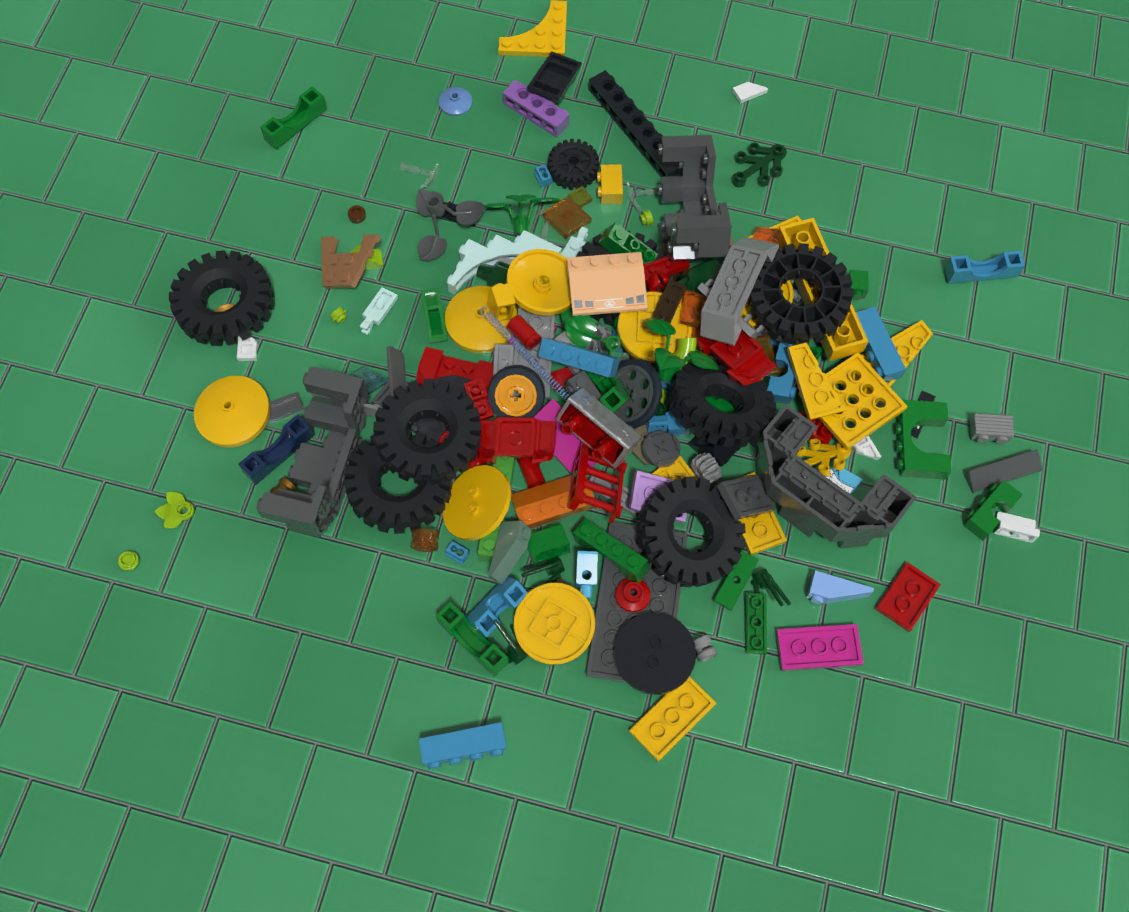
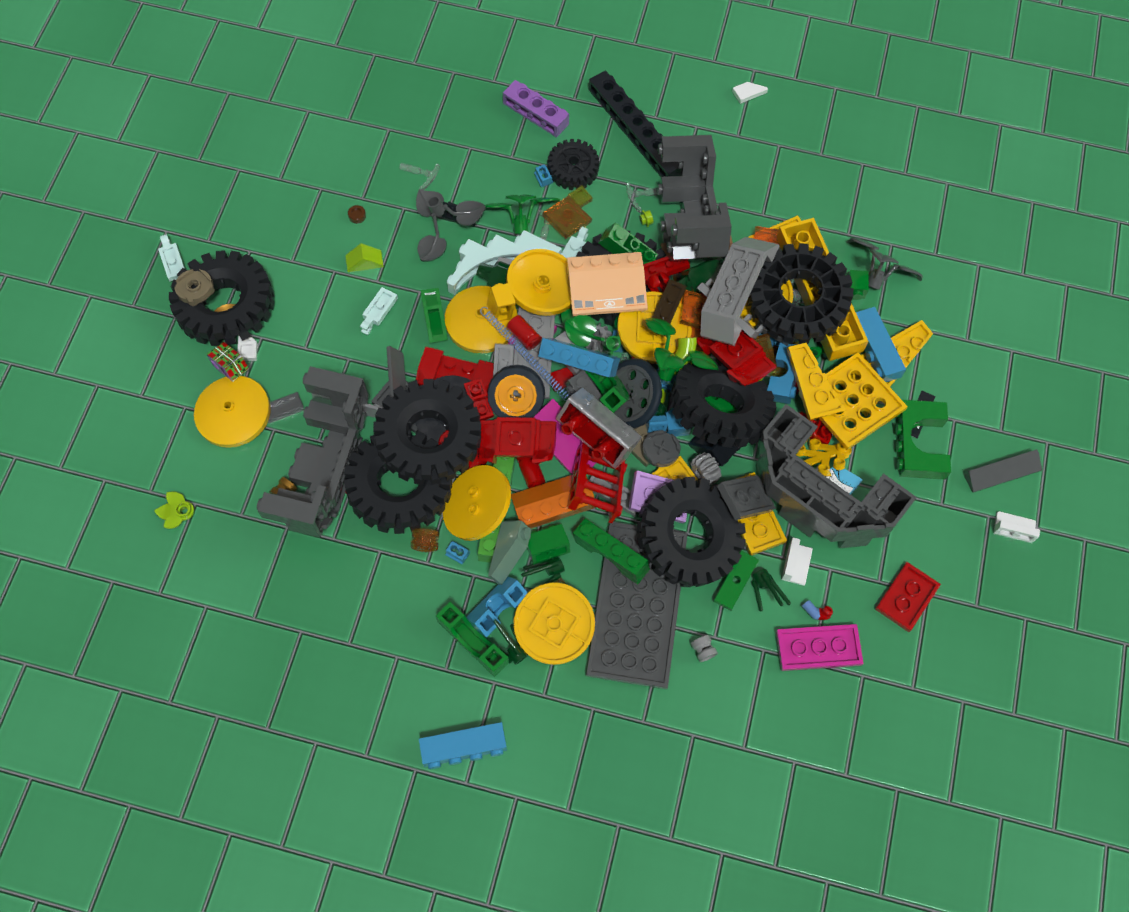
lime plate [118,551,139,571] -> none
dark blue arch [238,414,314,485] -> none
green arch [260,86,327,149] -> none
medium nougat wing [321,234,381,289] -> none
lime plate [330,307,347,324] -> none
clear light blue slope [349,366,389,395] -> none
medium blue dish [438,87,472,116] -> none
yellow plate [498,0,567,57] -> none
black slope [527,51,582,102] -> none
torso [576,551,598,598] -> none
yellow brick [597,164,623,204] -> none
black plate [614,613,696,695] -> none
red piece [615,578,651,612] -> none
yellow tile [629,676,716,762] -> none
dark green plant [732,142,787,188] -> none
green tile [746,593,767,655] -> none
light blue slope [806,570,874,604] -> none
white tile [852,436,882,460] -> none
dark azure arch [944,250,1025,283] -> none
green arch [964,480,1023,541] -> none
light grey brick [969,413,1014,444] -> none
none -> light aqua plate [158,234,185,282]
none -> dark tan plate [175,269,214,306]
none -> piece [207,342,249,382]
none -> white panel [781,538,813,586]
none -> arm [802,600,833,620]
none -> dark grey plant [847,238,923,290]

